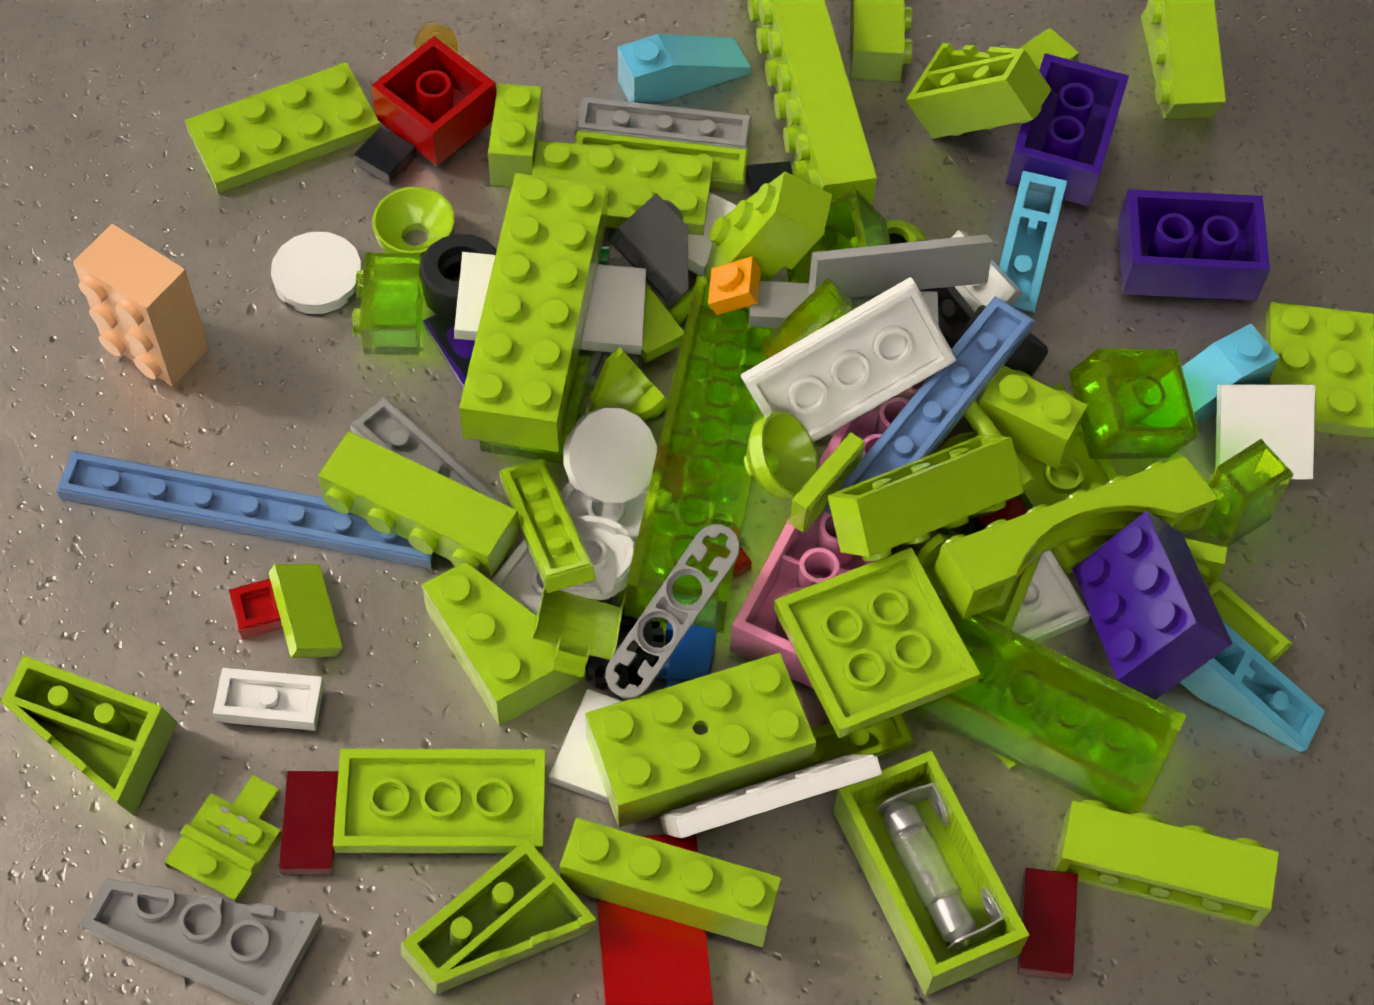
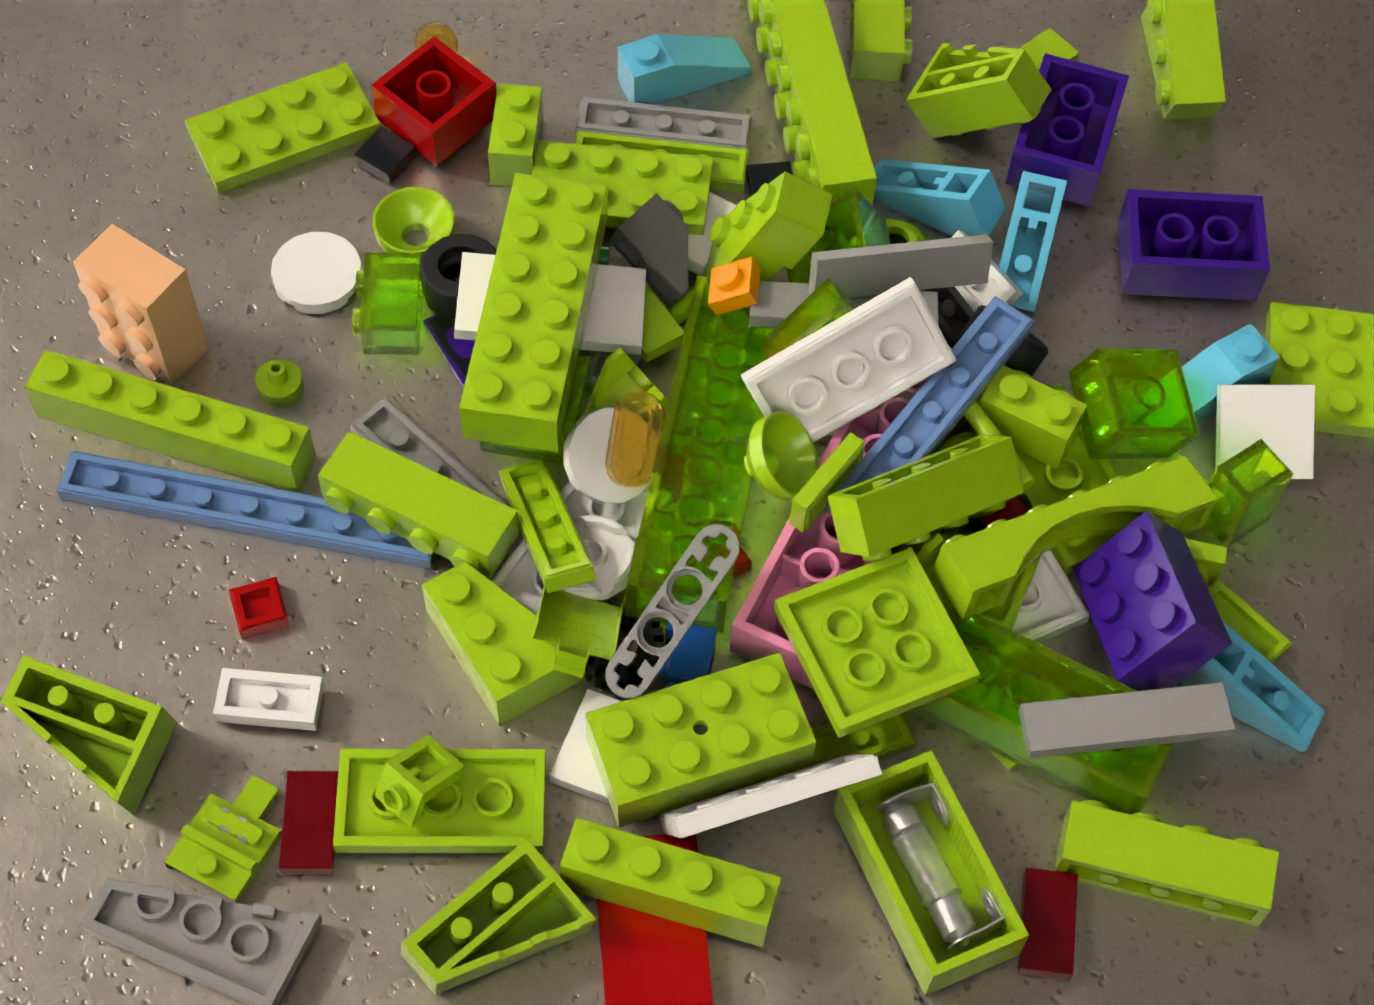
lime tile [268,564,343,658] -> none
none -> lime brick [24,349,316,493]
none -> lime tile [255,358,304,408]
none -> lime bracket [375,734,465,826]
none -> clear yellow tile [605,391,664,488]
none -> medium azure slope [874,159,1006,236]
none -> light grey tile [1018,682,1235,759]

